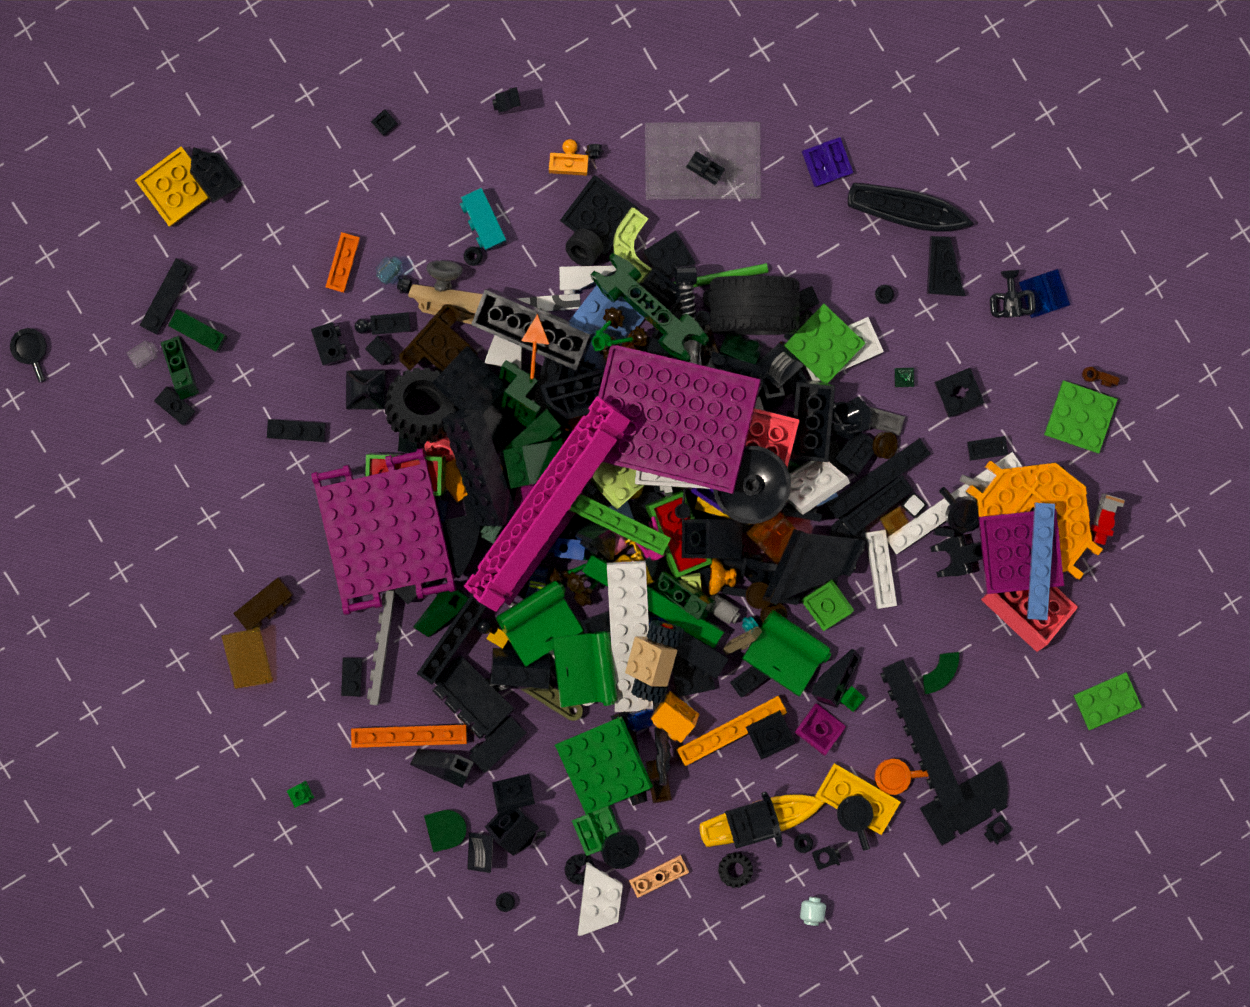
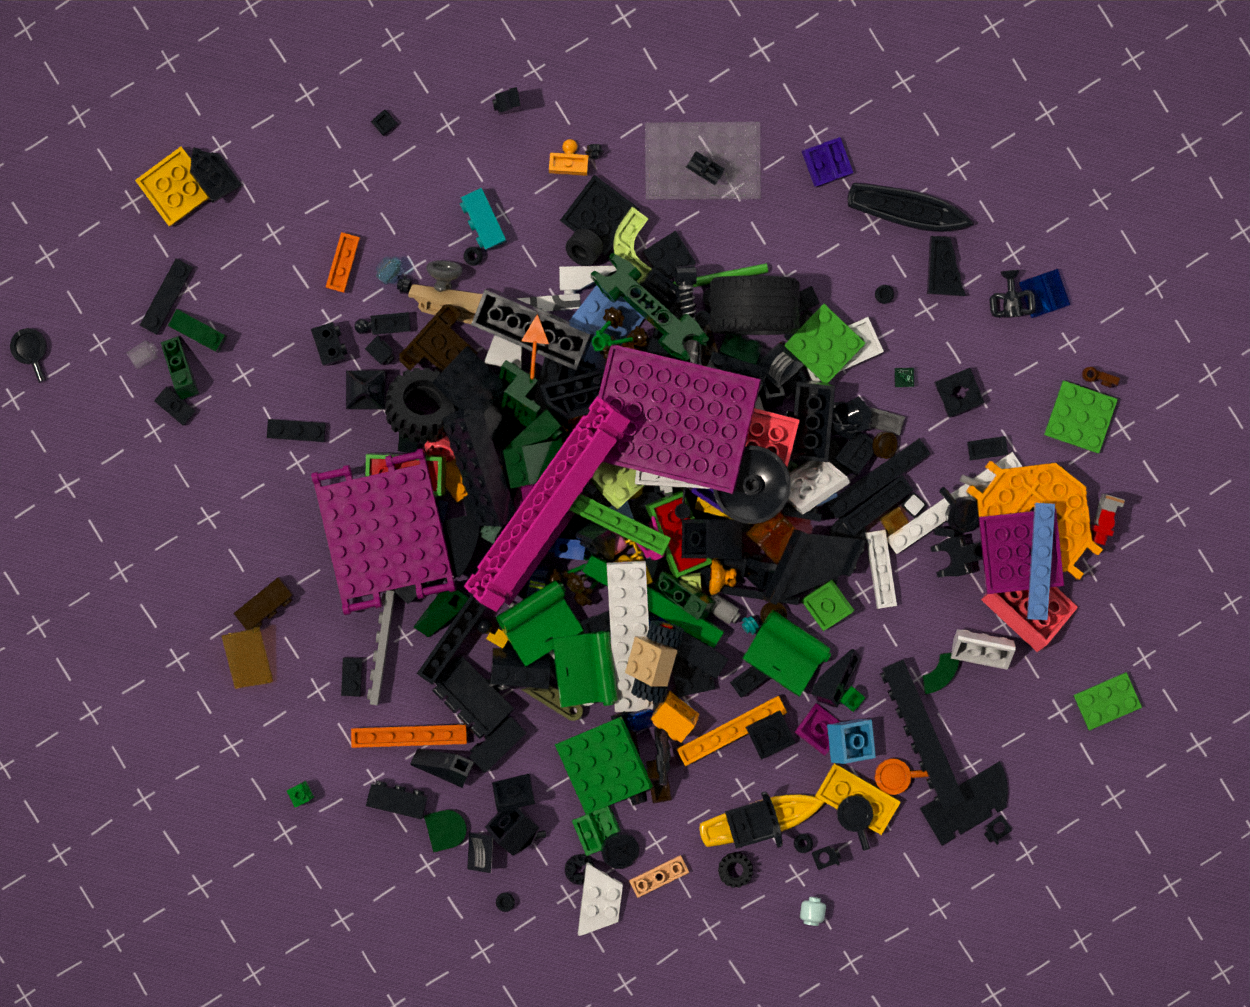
dark tan plate [723,626,762,655] -> none
dark brown piece [746,582,770,609] -> none
none -> black brick [366,780,428,820]
none -> dark azure brick [827,719,876,764]
none -> white slope [951,629,1016,670]

